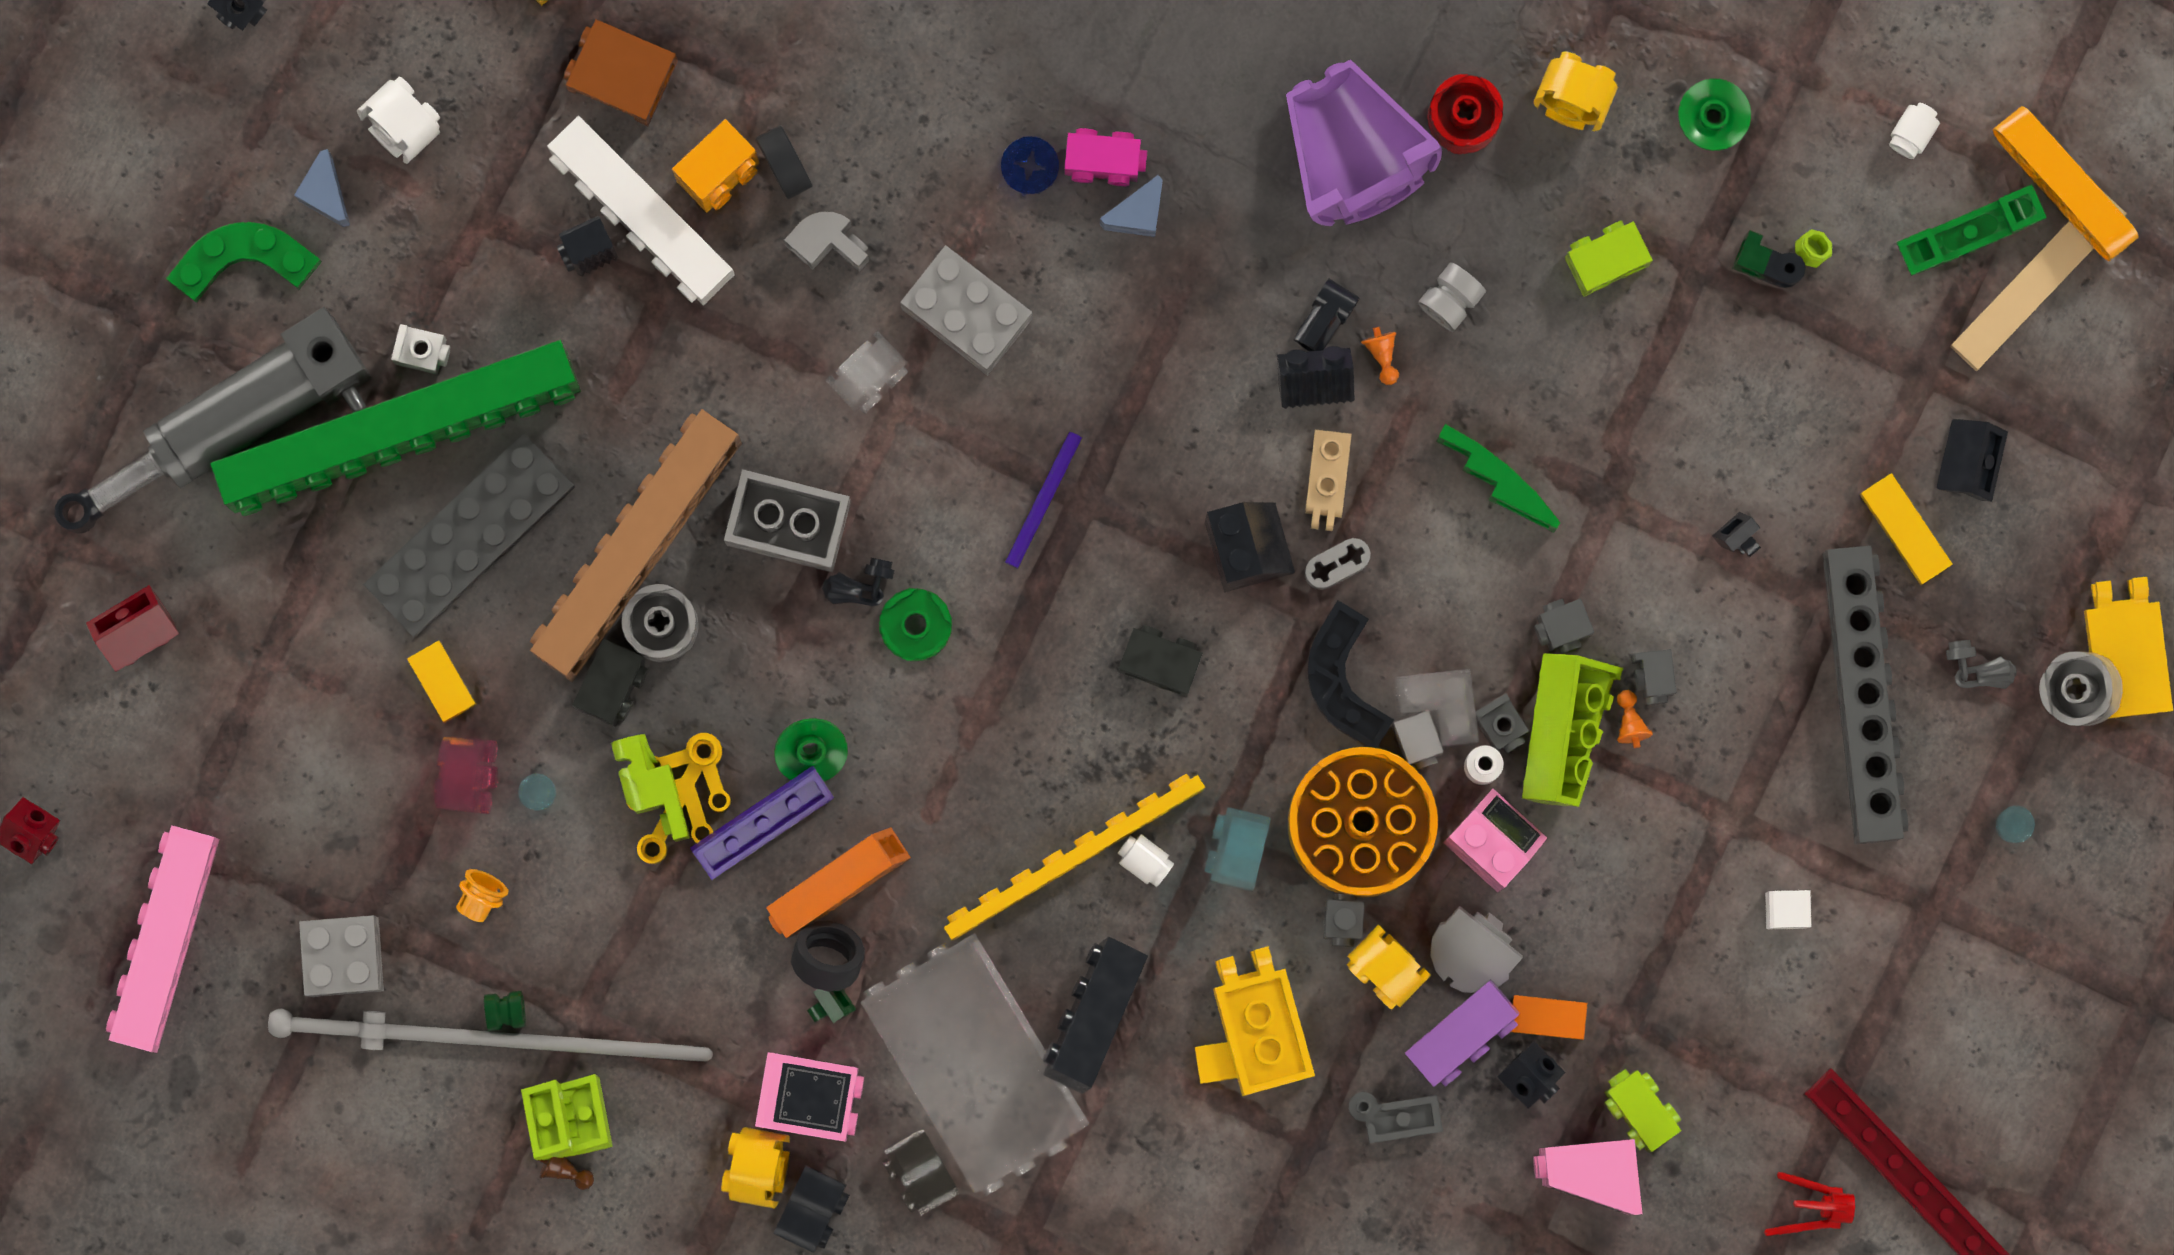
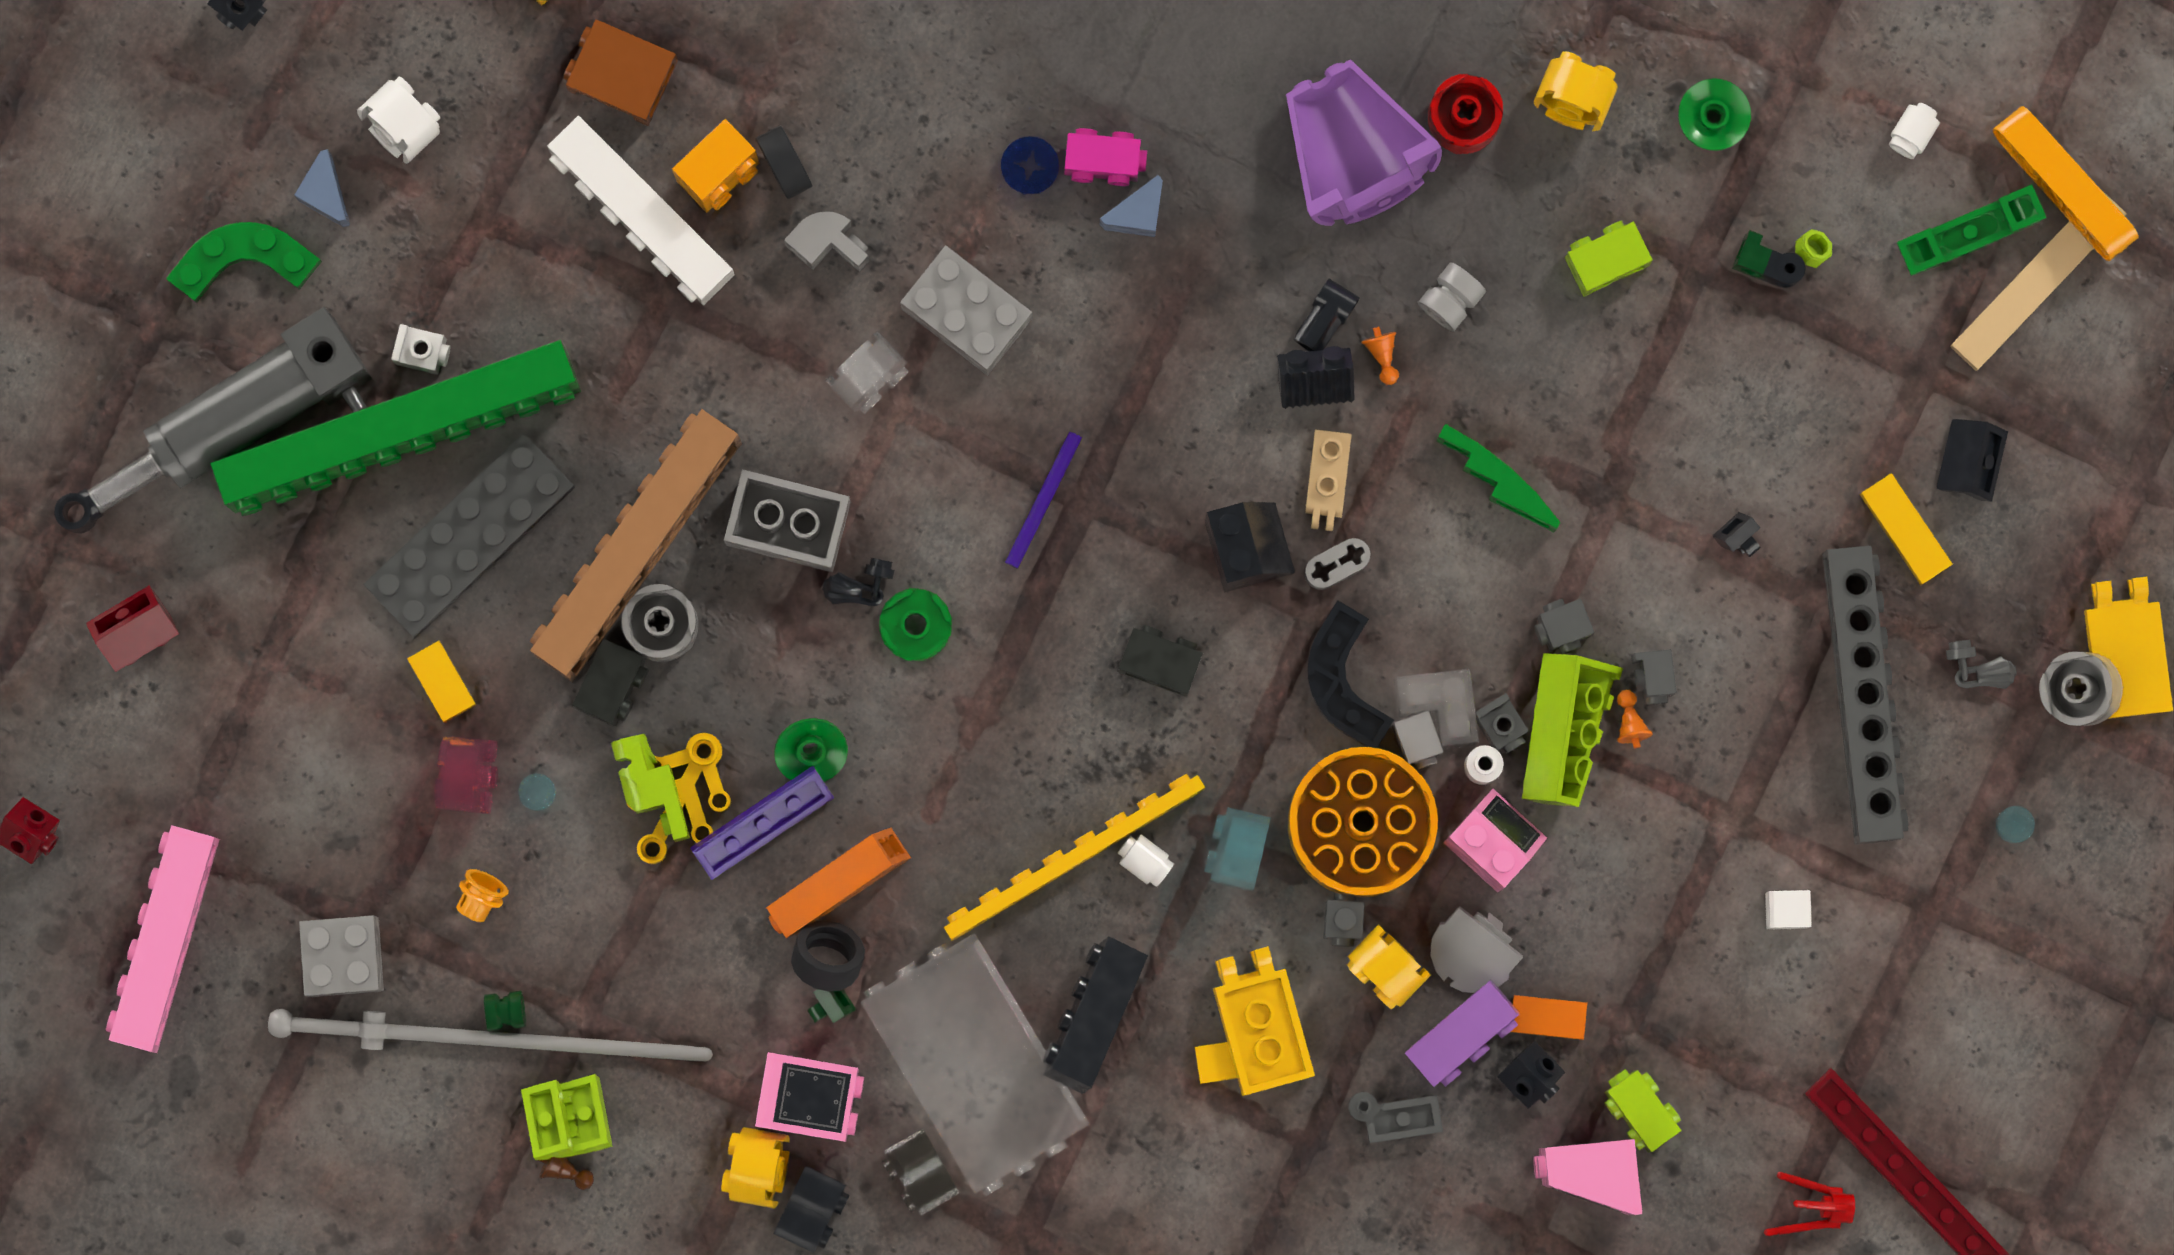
black brick [556,216,618,277] -> none

